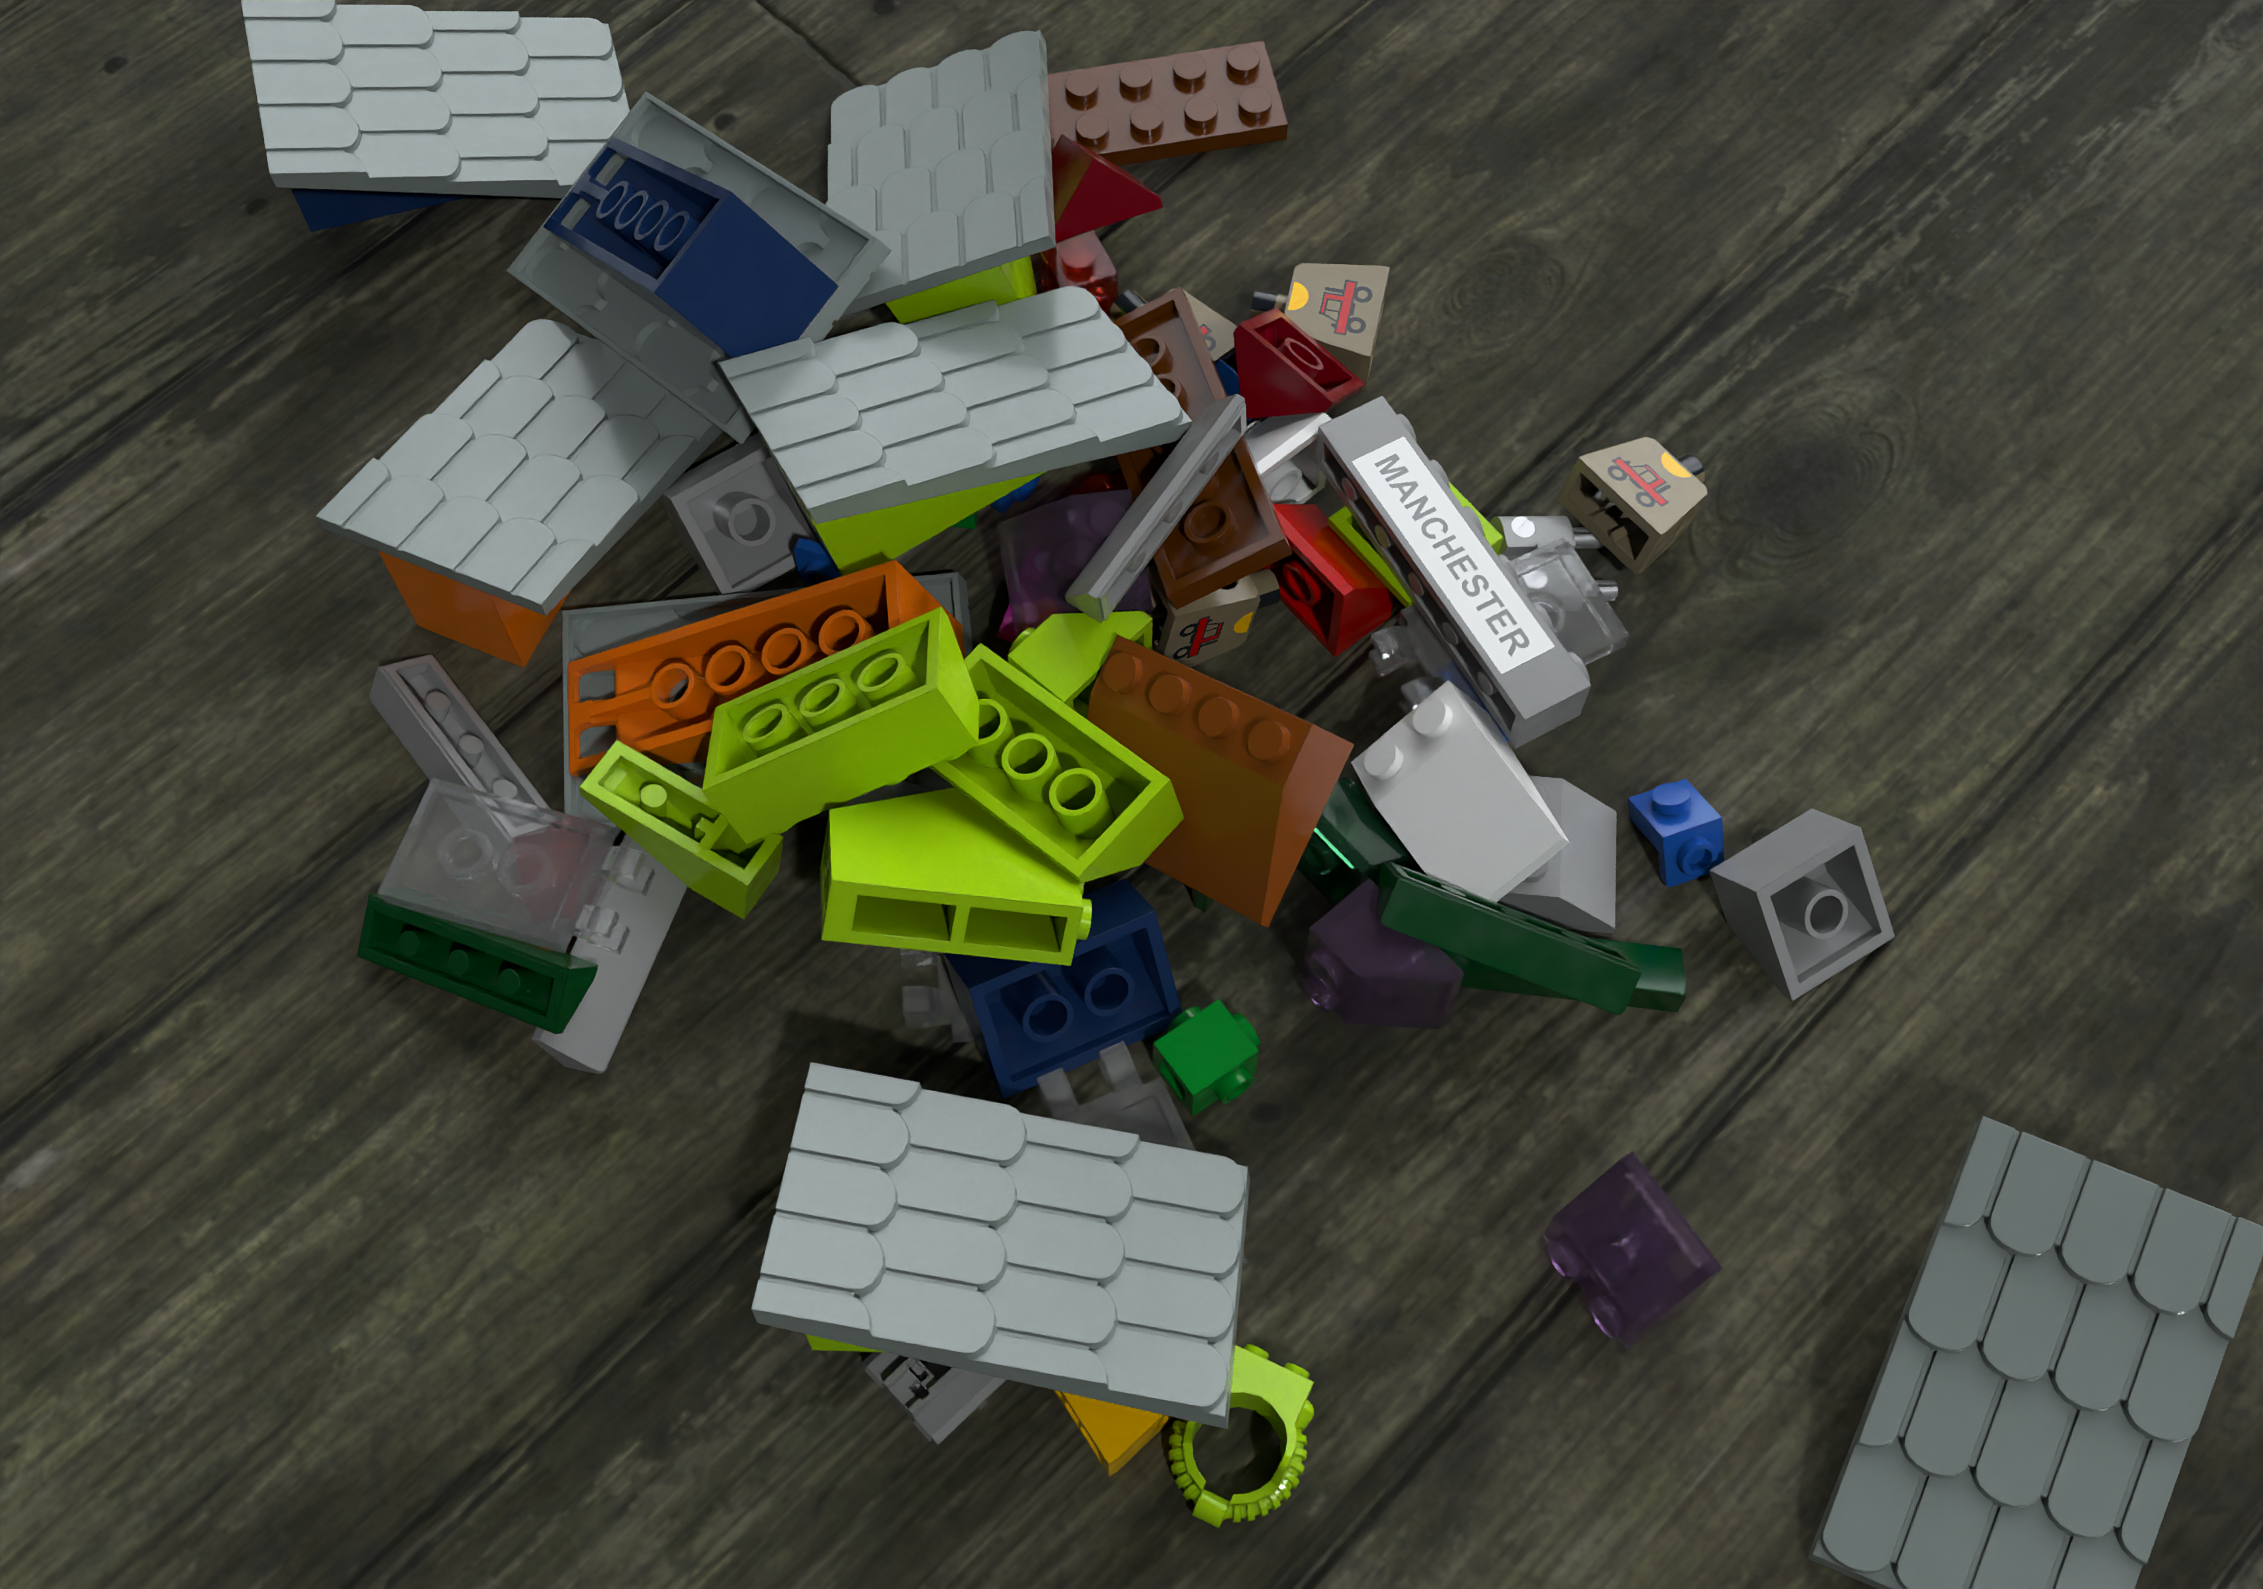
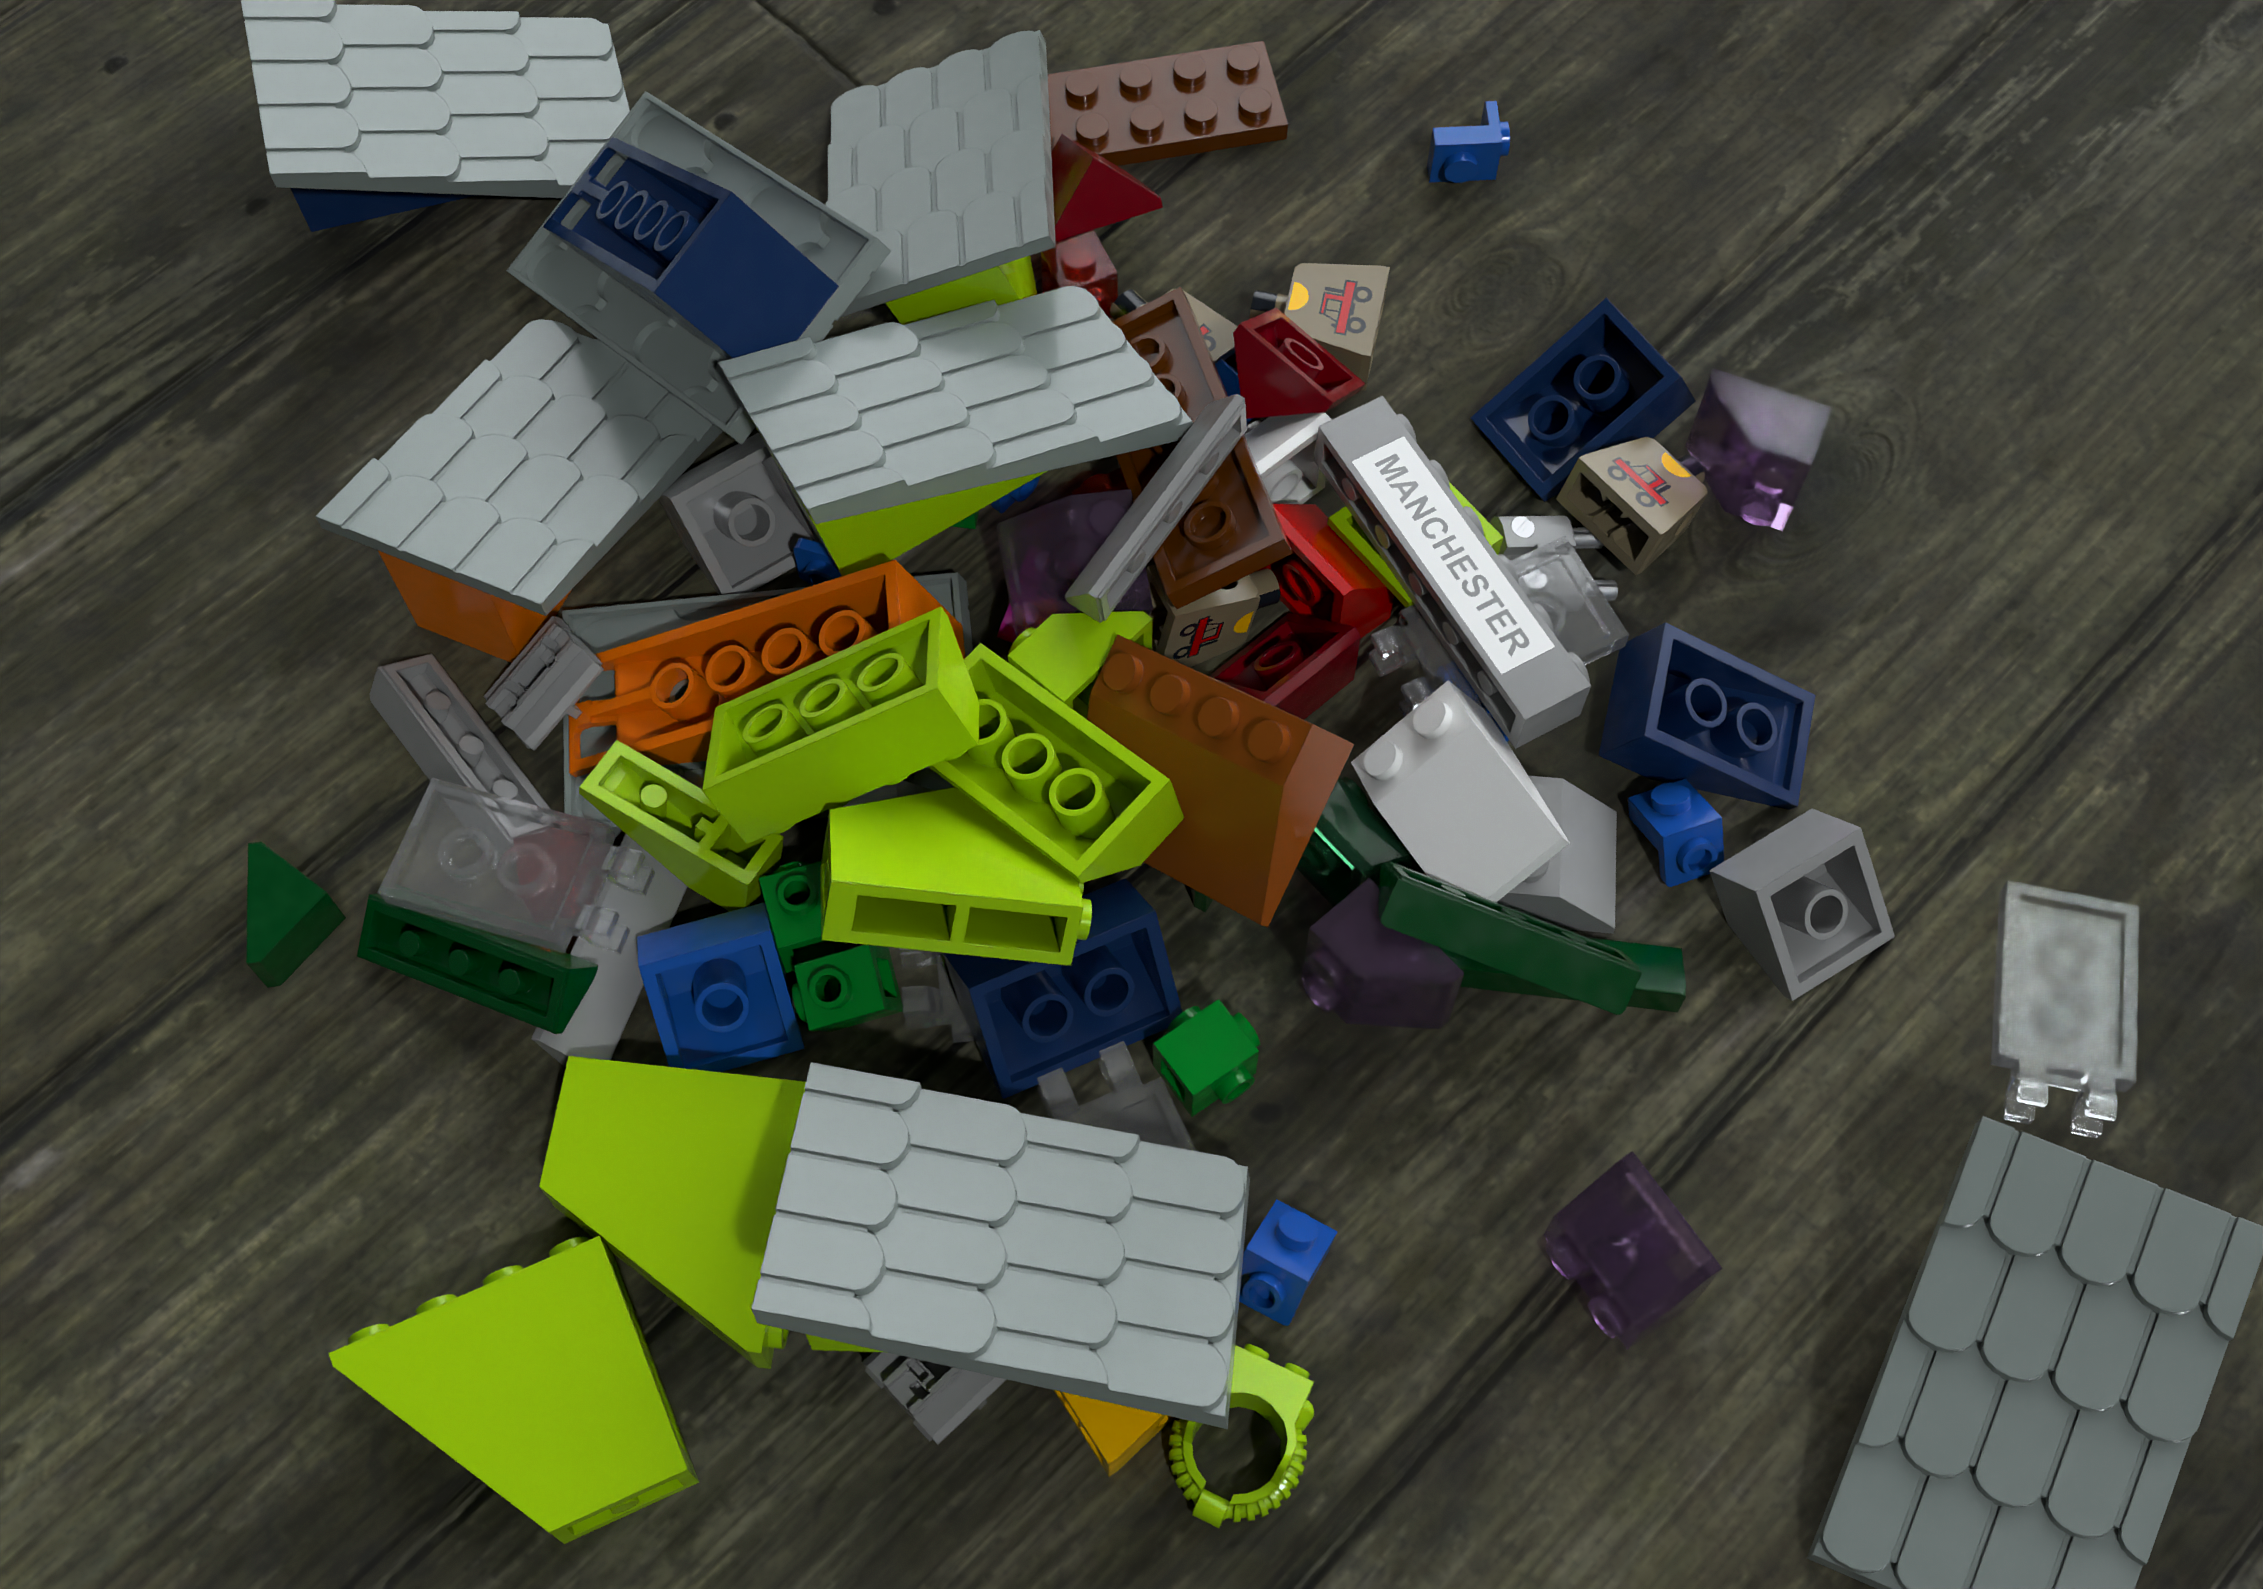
none -> dark green slope [246,842,346,988]
none -> lime slope [329,1236,699,1544]
none -> light grey piece [484,616,604,751]
none -> lime slope [539,1056,806,1369]
none -> blue slope [637,902,804,1072]
none -> green brick [759,861,848,973]
none -> green brick [792,945,904,1032]
none -> dark red slope [1209,613,1361,720]
none -> blue bracket [1239,1199,1338,1326]
none -> blue bracket [1427,101,1510,183]
none -> dark blue slope [1471,297,1696,502]
none -> dark blue slope [1599,622,1816,810]
none -> clear purple slope [1686,368,1832,531]
none -> clear tile [1991,881,2139,1139]

